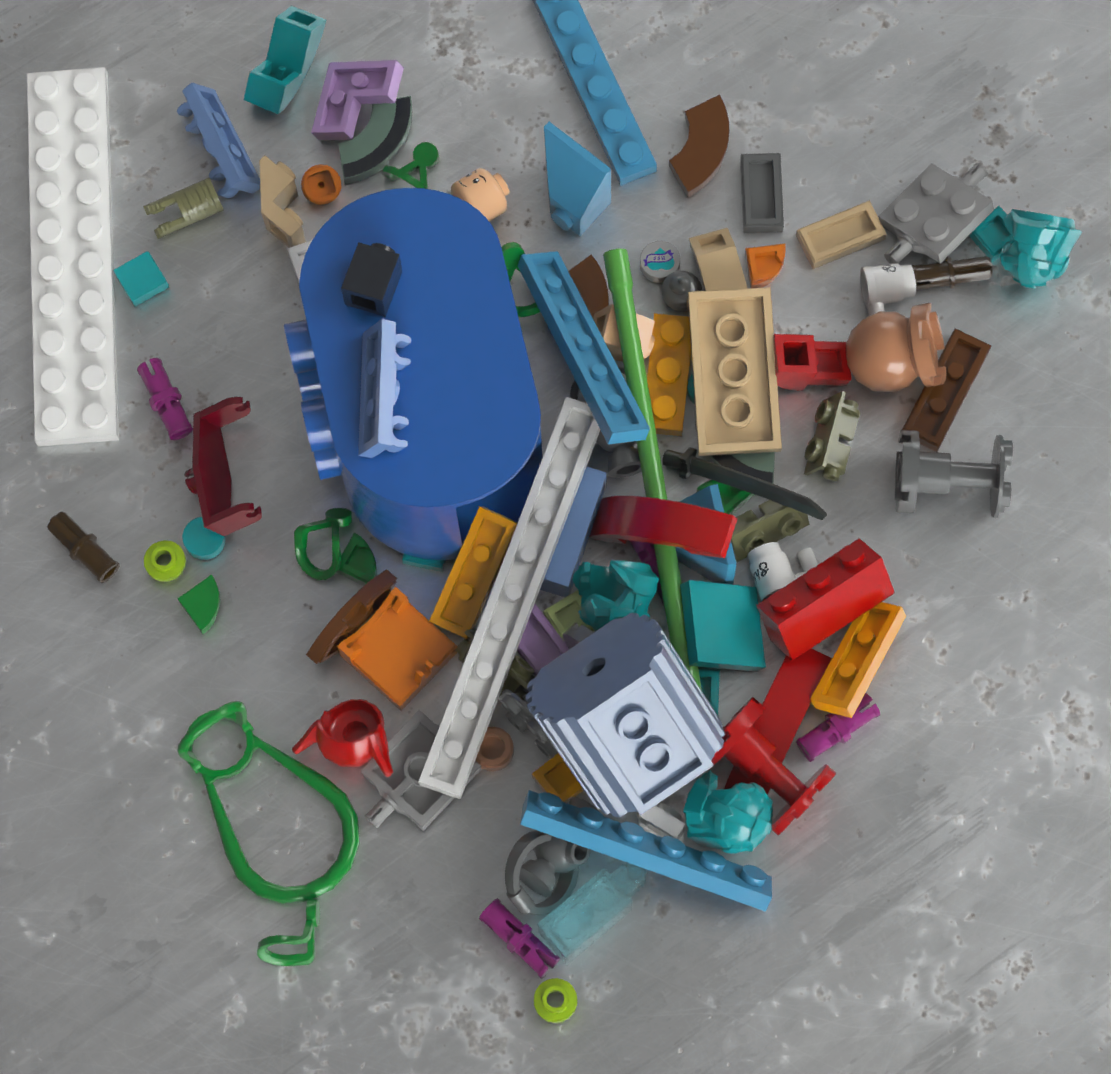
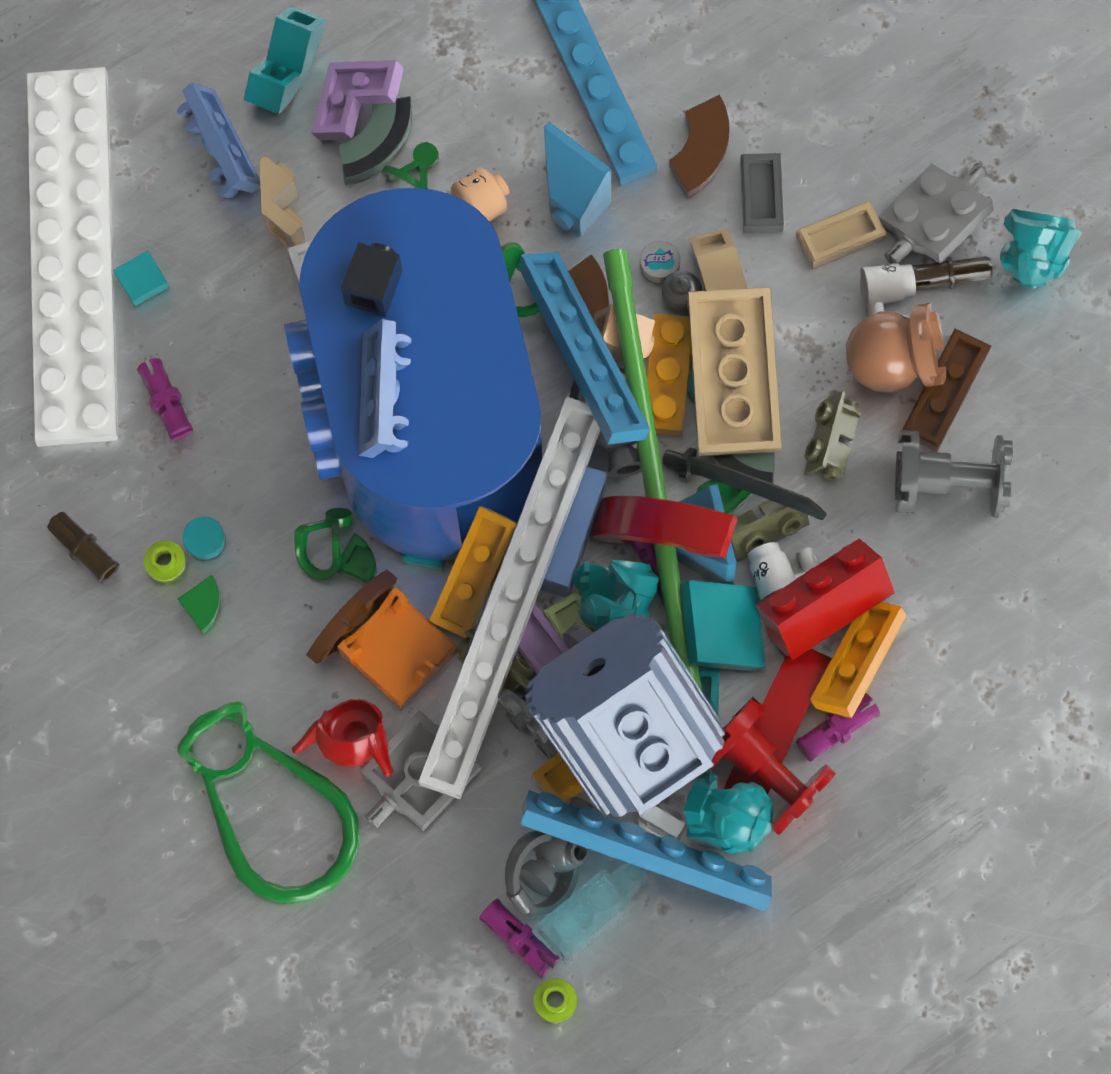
olive hinge [143,178,224,239] -> none
dark red piece [184,397,262,536] -> none
green piece [257,899,320,966] -> none
orange tile [301,164,341,205] -> none
nougat tile [475,727,514,771] -> none
orange tile [745,243,786,288] -> none
red brick [773,334,852,391] -> none
teal tile [969,205,1014,262] -> none

